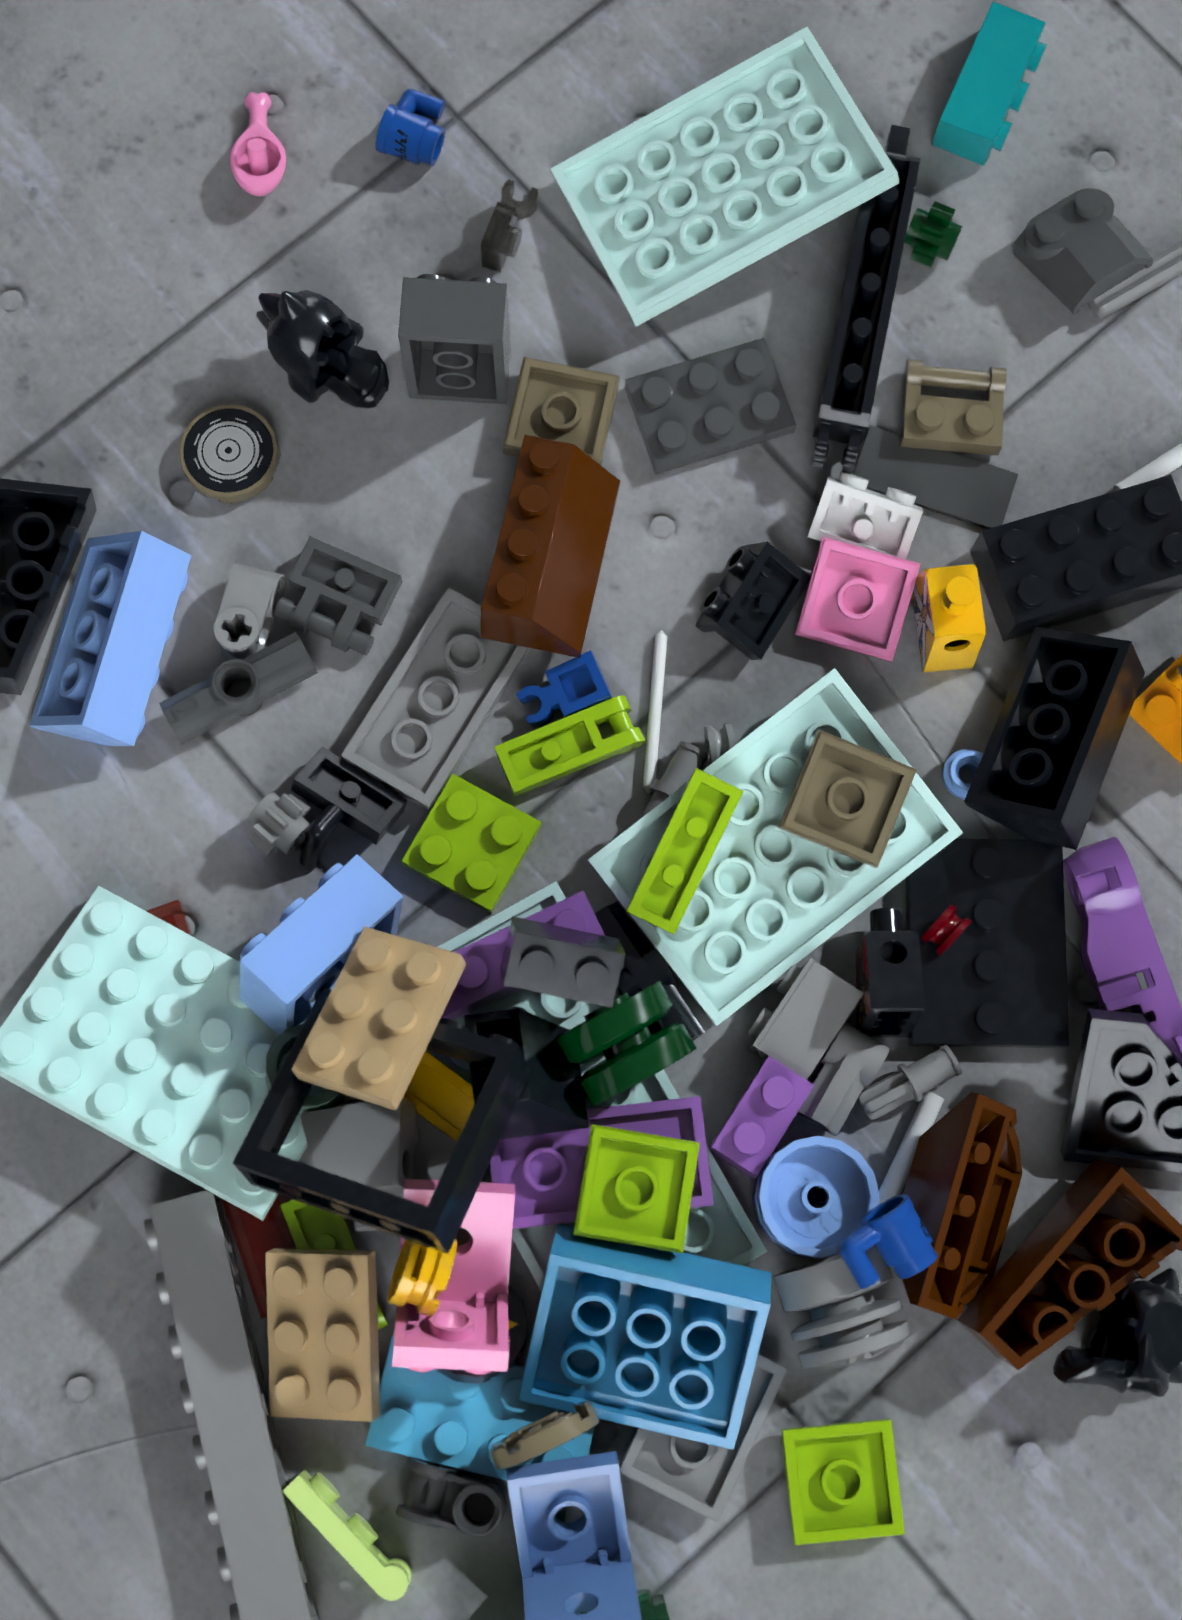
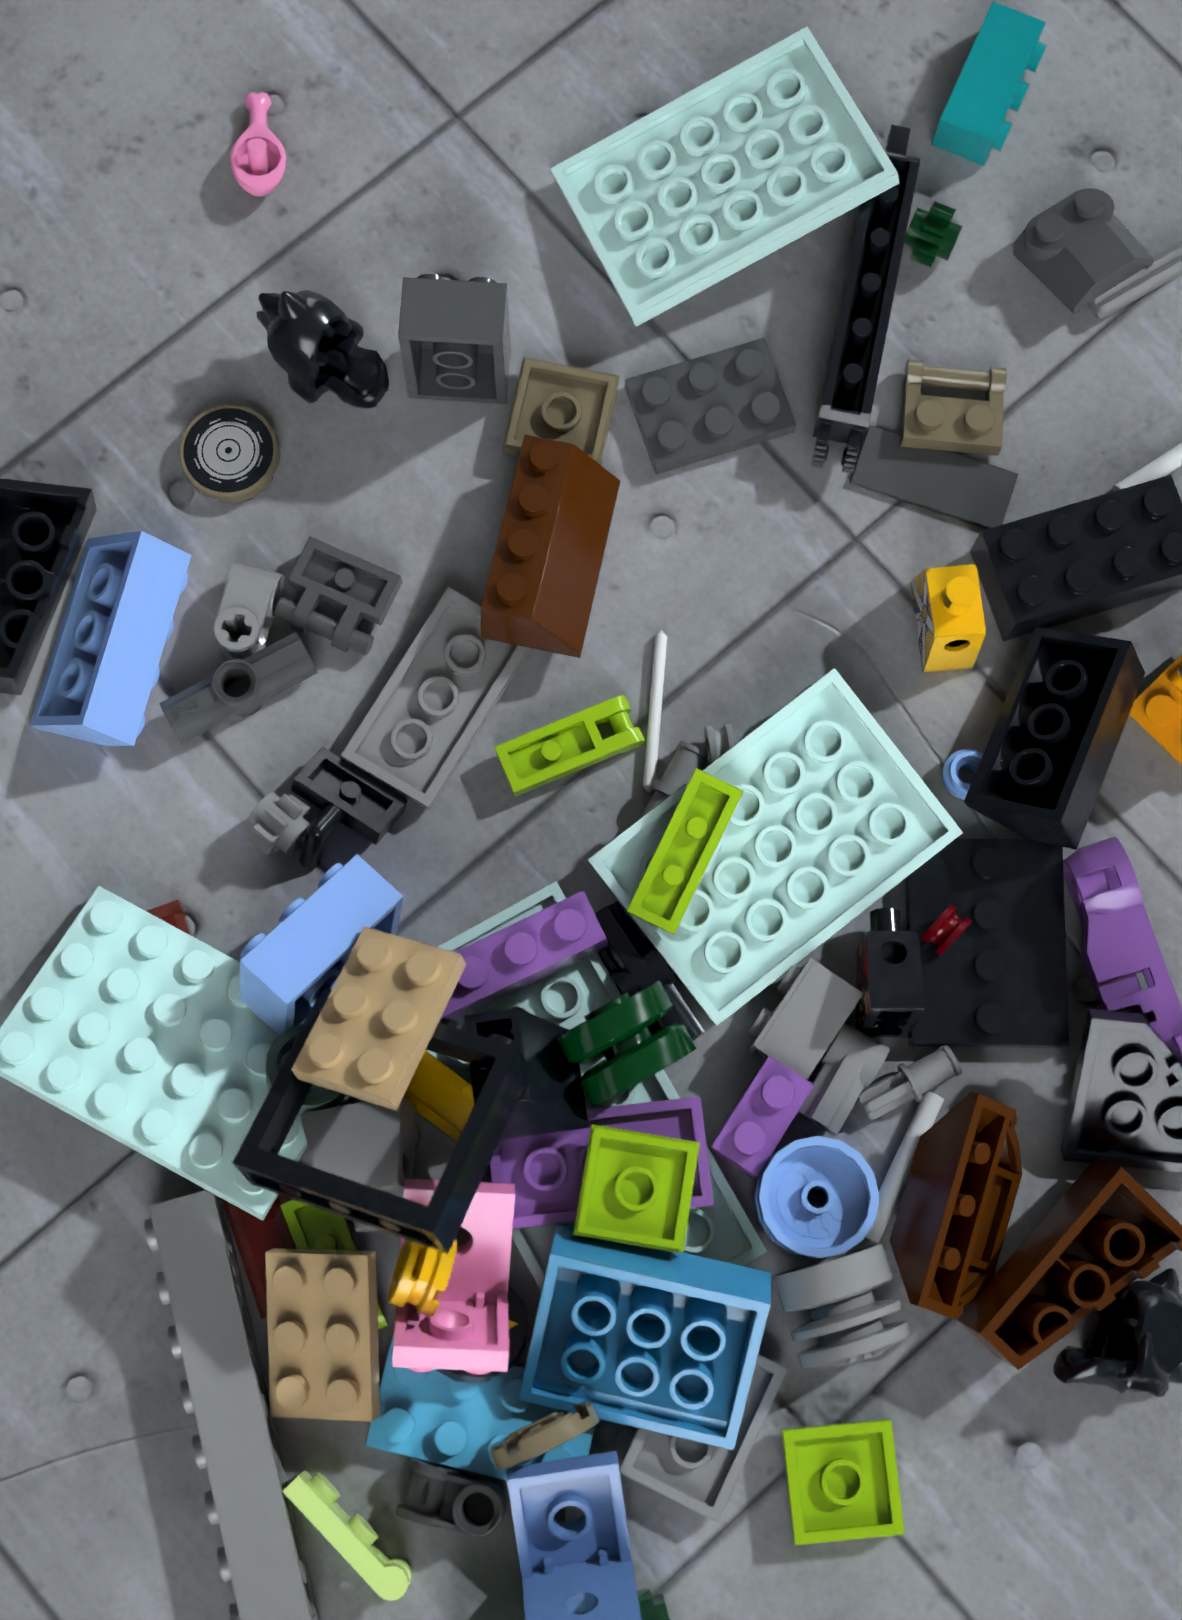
blue piece [376,89,445,166] -> none
lime plate [401,773,542,914] -> none
clear smoke plate [481,179,538,273] -> none
black brick [500,916,625,1008] -> none
blue plate [516,650,613,728] -> none
black bracket [695,541,811,660] -> none
dark tan plate [778,729,917,868] -> none
bright pink tile [795,537,920,662] -> none
white bracket [808,471,923,560] -> none
blue piece [839,1194,938,1289] -> none

